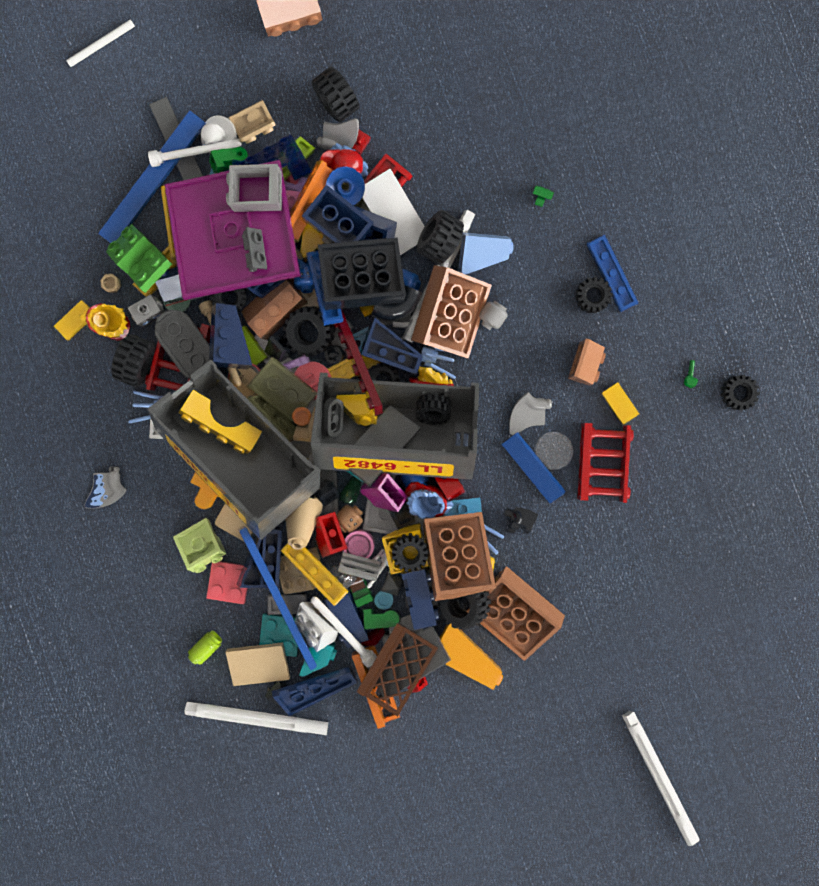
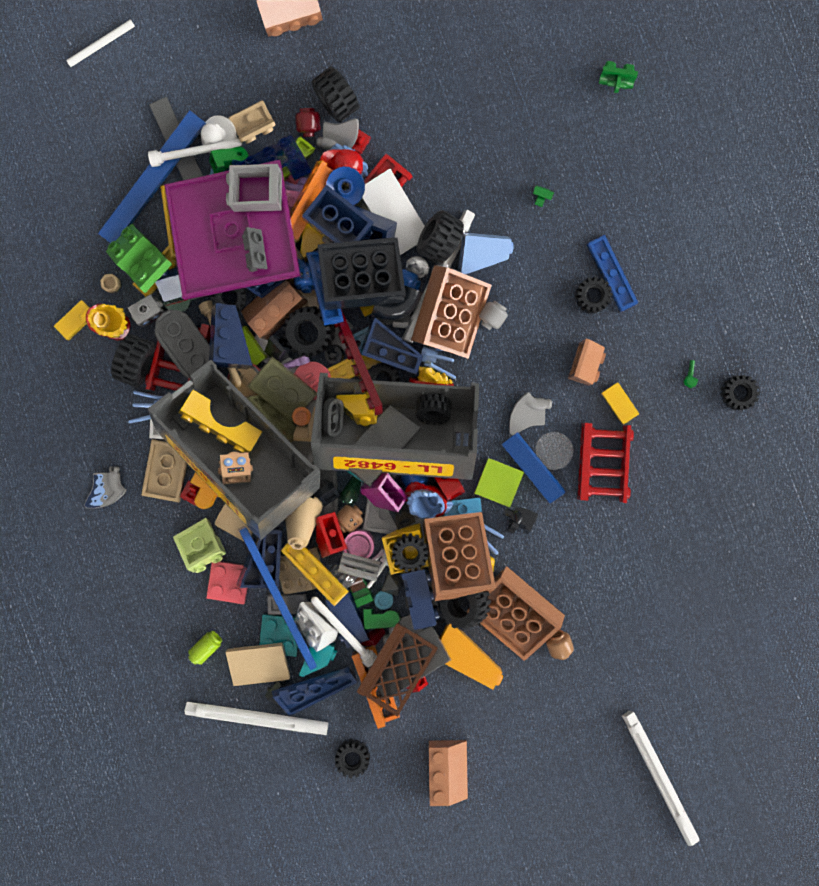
none -> tan tile [141,439,187,502]
none -> red tile [180,480,200,506]
none -> light nougat head [218,452,253,485]
none -> dark red head [295,108,321,137]
none -> black tyre [335,739,370,778]
none -> white plate [406,256,429,278]
none -> nougat slope [429,740,468,806]
none -> lime tile [474,458,524,507]
none -> medium nougat head [546,630,574,660]
none -> green hips [598,61,638,93]

